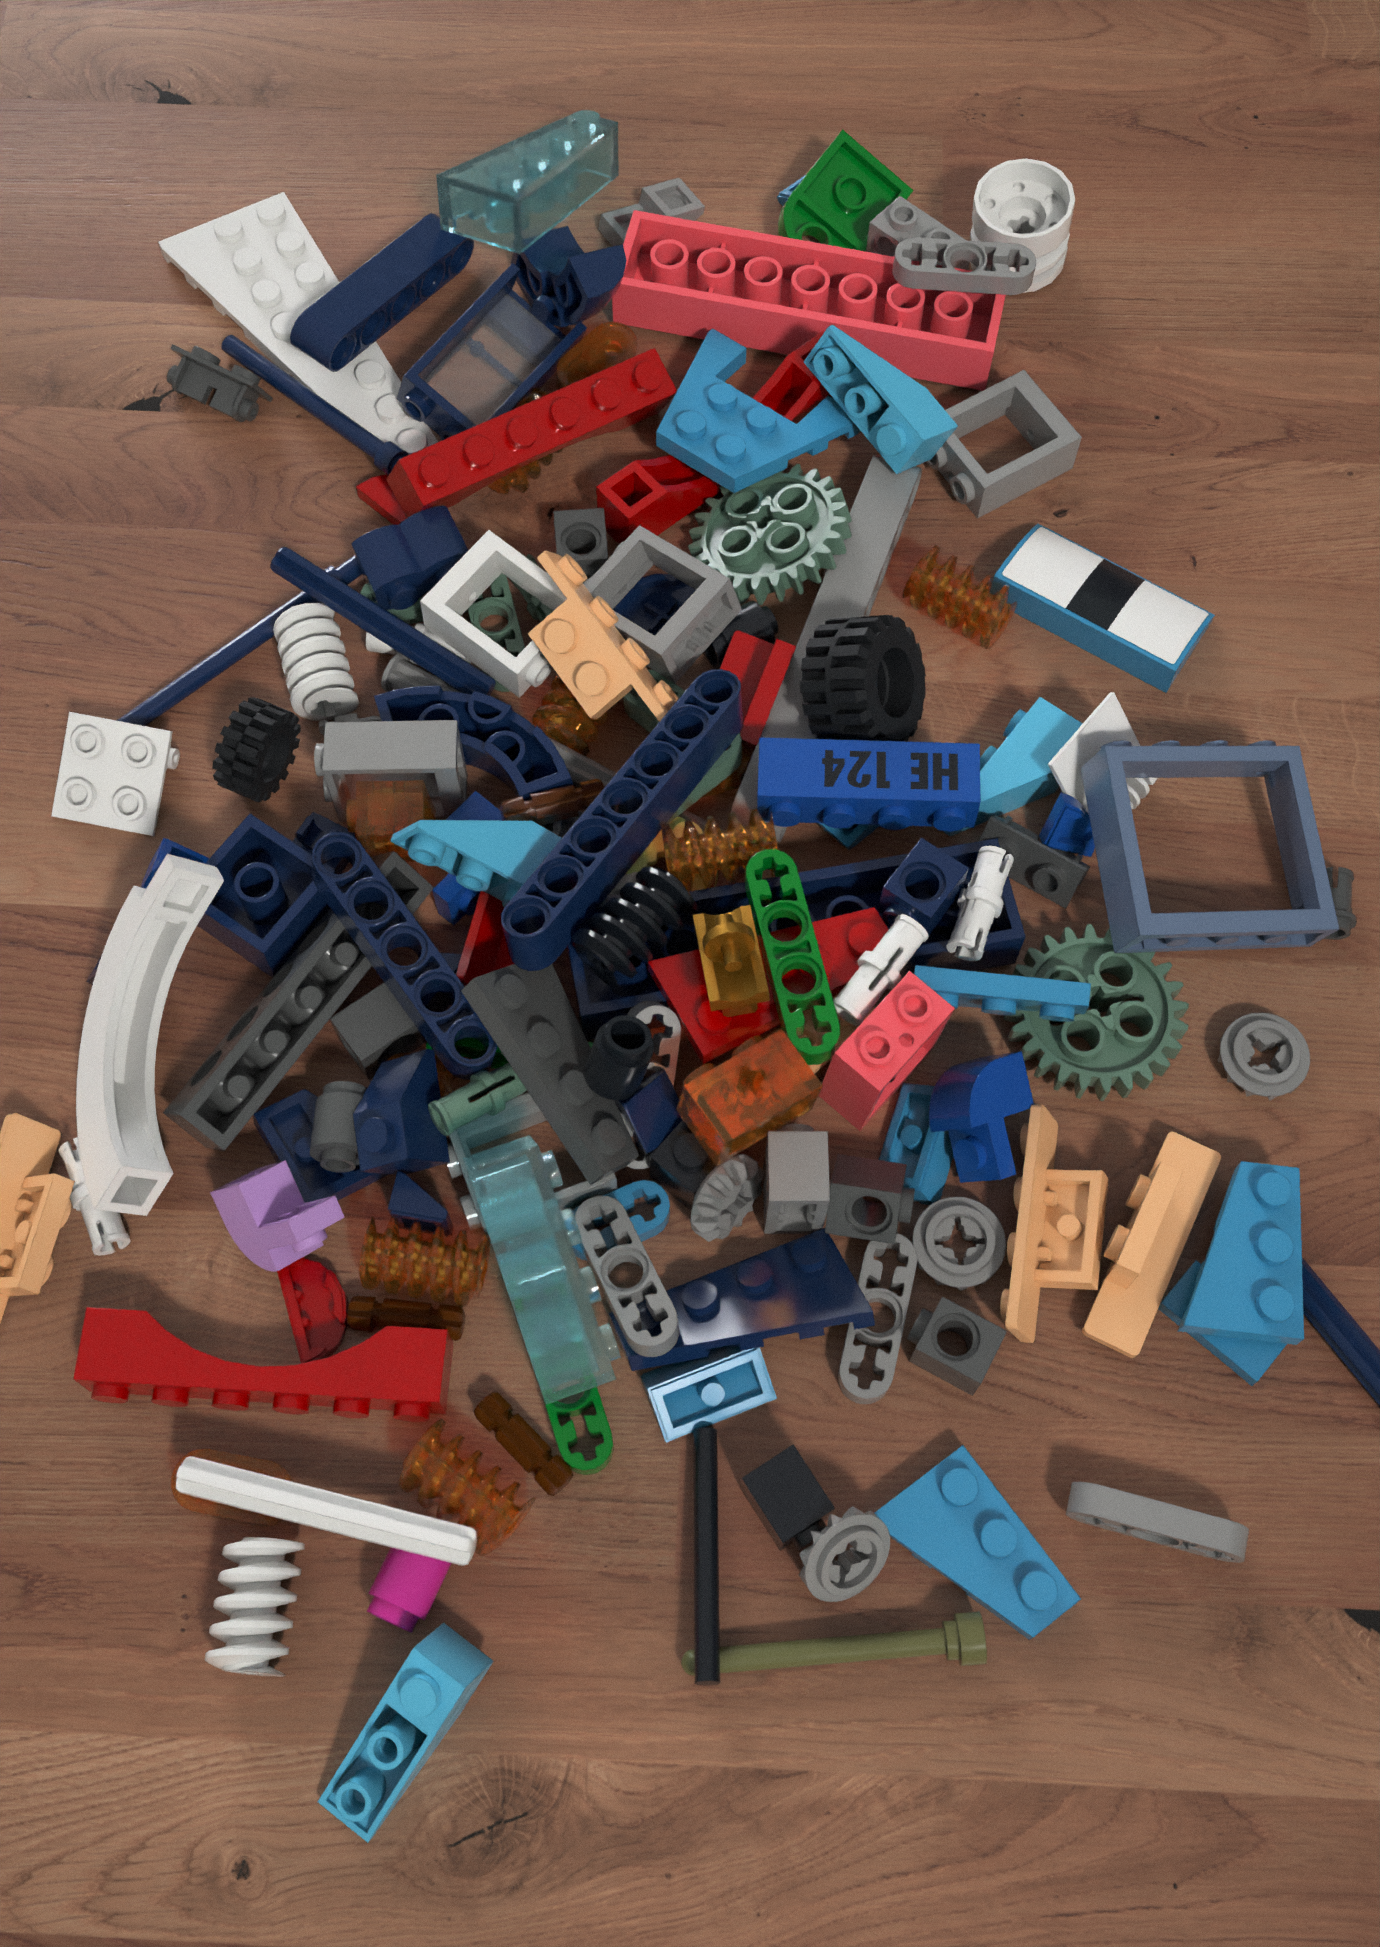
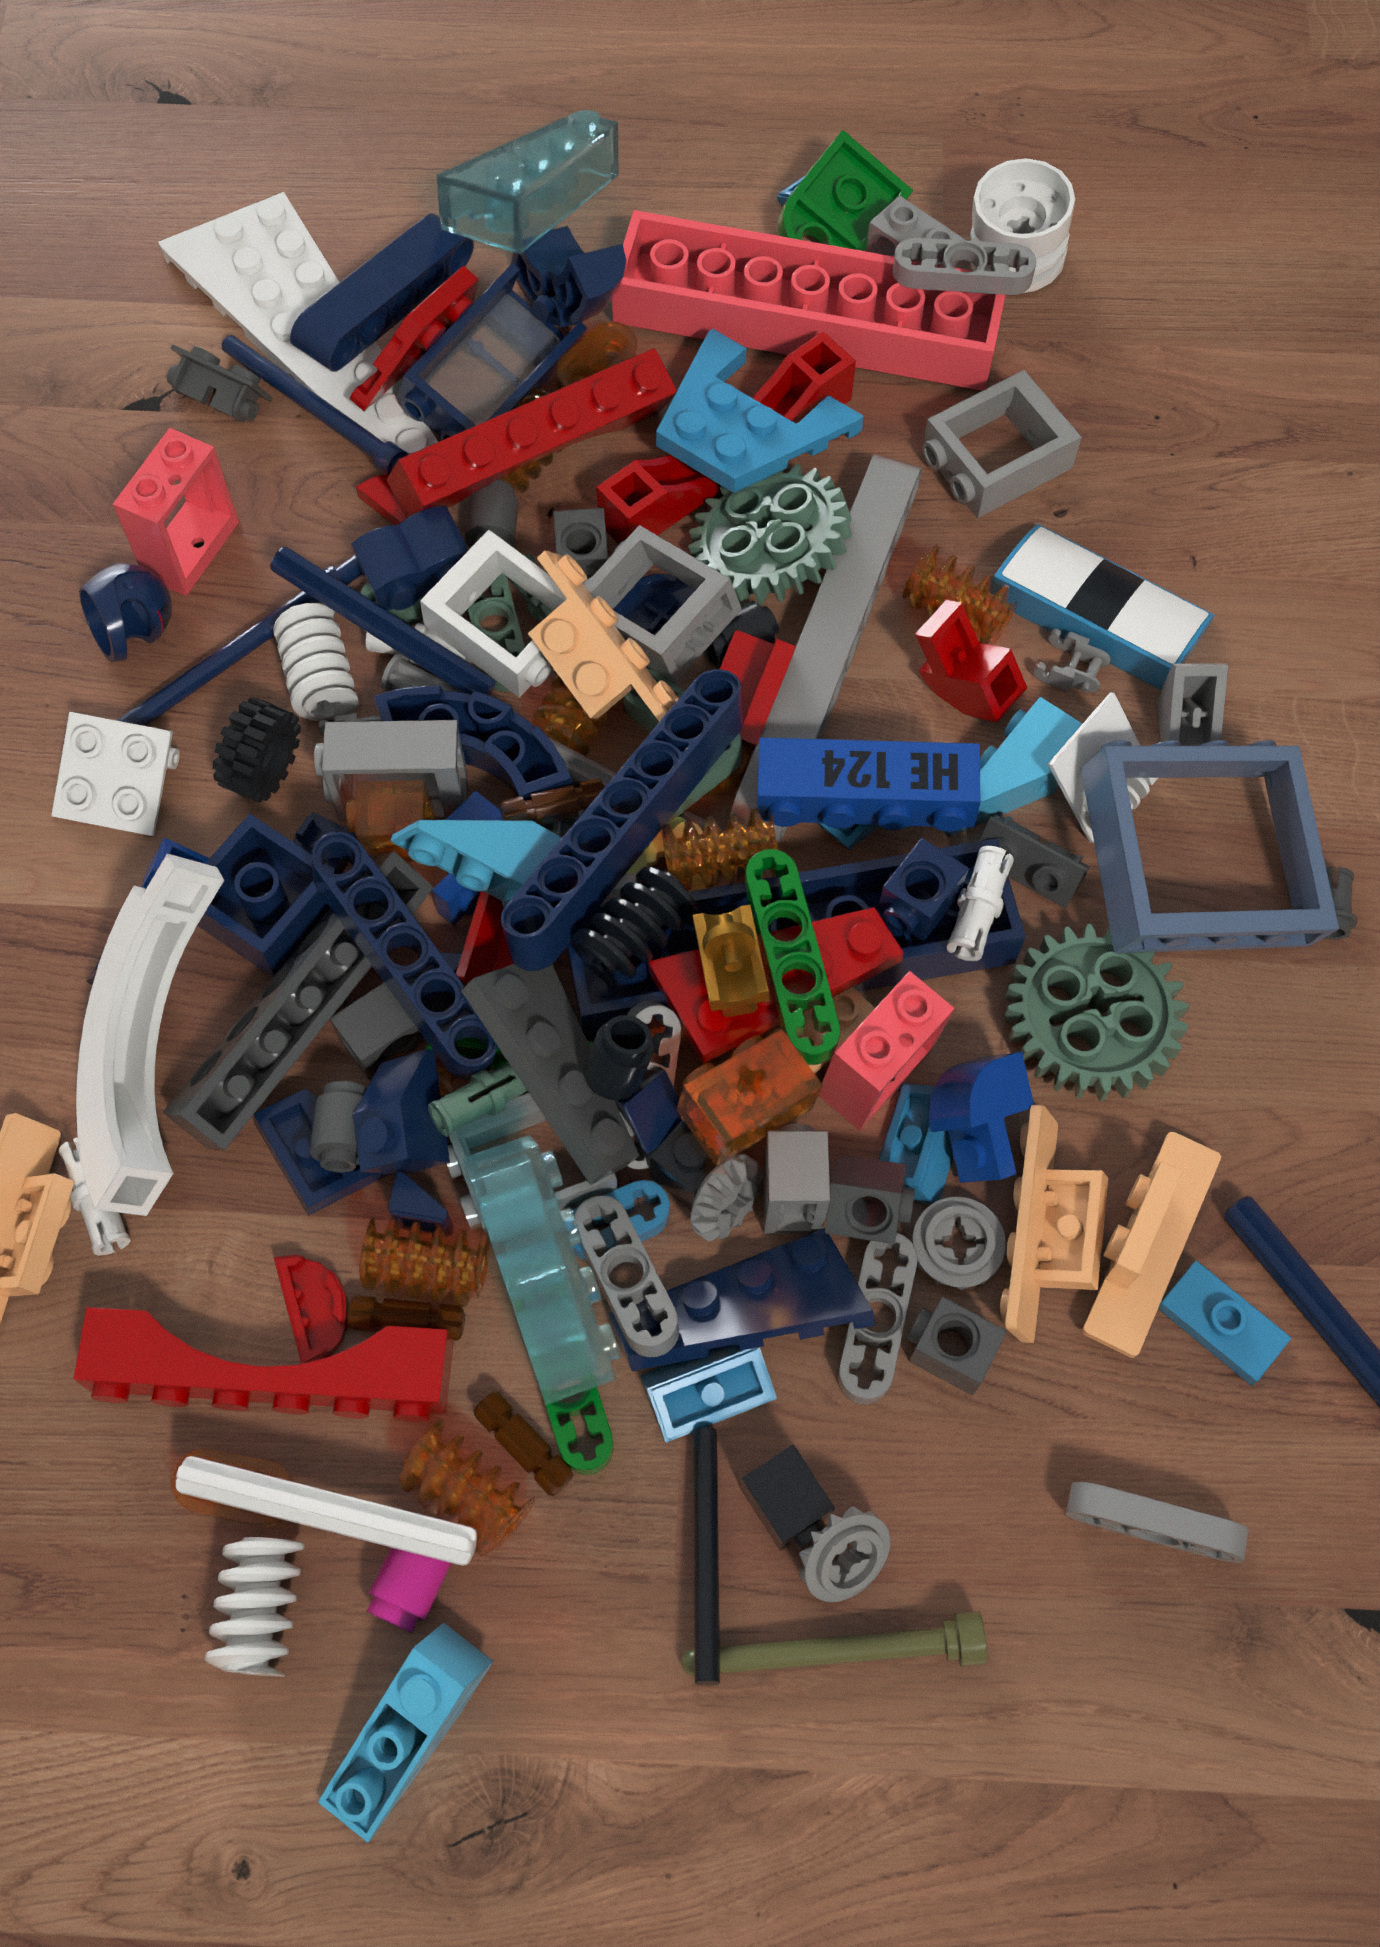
lavender brick [210,1160,345,1272] -> none
light grey slope [598,178,705,246] -> none
black tyre [800,615,926,742] -> none
medium azure slope [804,325,958,474] -> none
white pin [833,914,929,1026] -> none
dark azure wing [875,1445,1081,1640] -> none
dark azure wing [914,965,1091,1022] -> none
blue tile [1039,792,1095,857] -> none
dark azure wing [1178,1161,1304,1345] -> none
light grey gear [1218,1013,1310,1101] -> none
none -> dark blue helmet [79,563,172,662]
none -> coral window [113,428,239,596]
none -> red wing [349,265,479,412]
none -> dark grey brick [465,479,519,548]
none -> red brick [915,600,1027,722]
none -> light grey piece [1033,629,1111,692]
none -> light grey slope [1156,663,1228,746]

